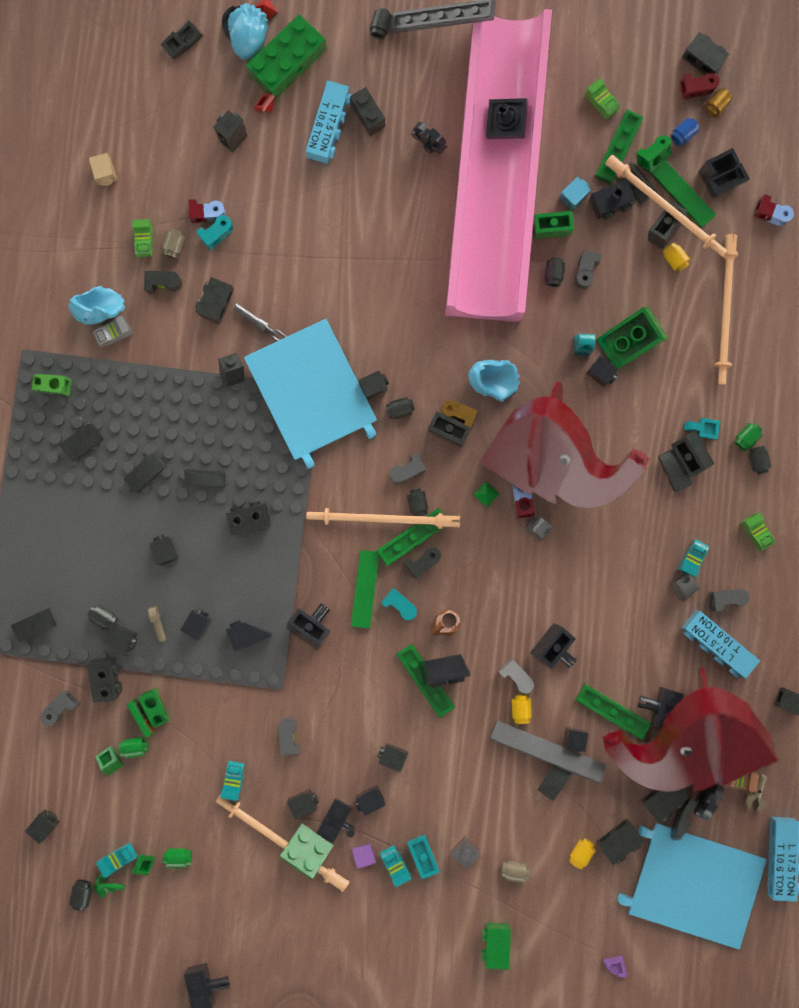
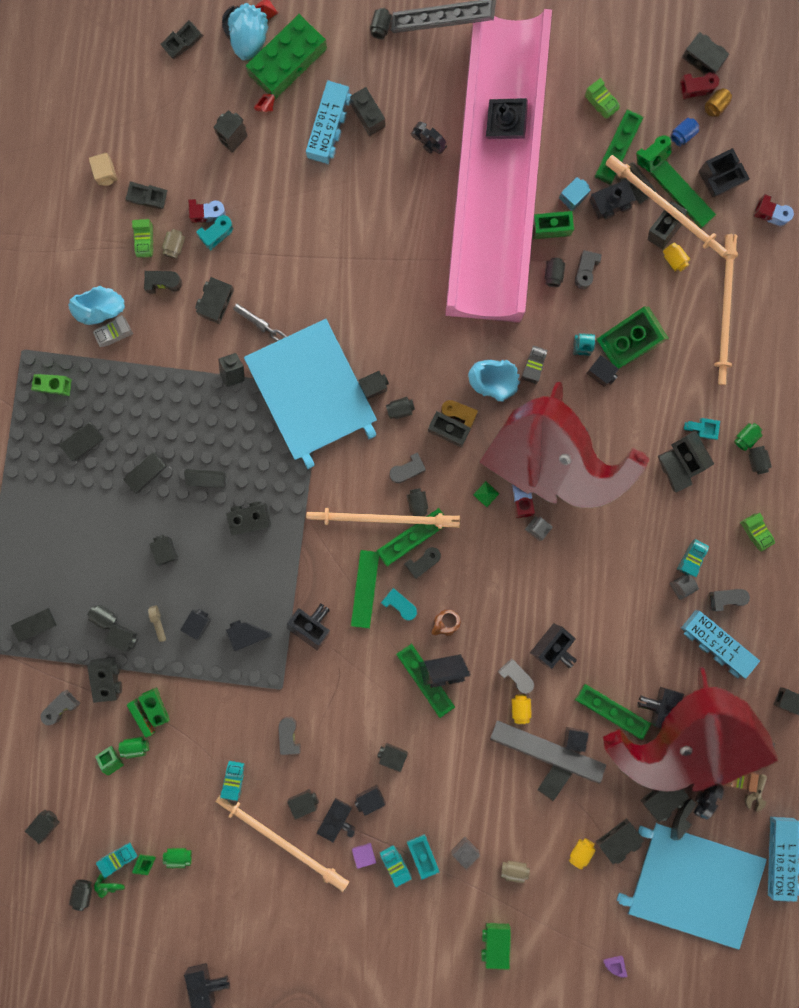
plate [279,823,334,880] -> none
none -> pearl dark grey slope [125,181,168,209]
none -> dark grey leg [521,345,548,384]

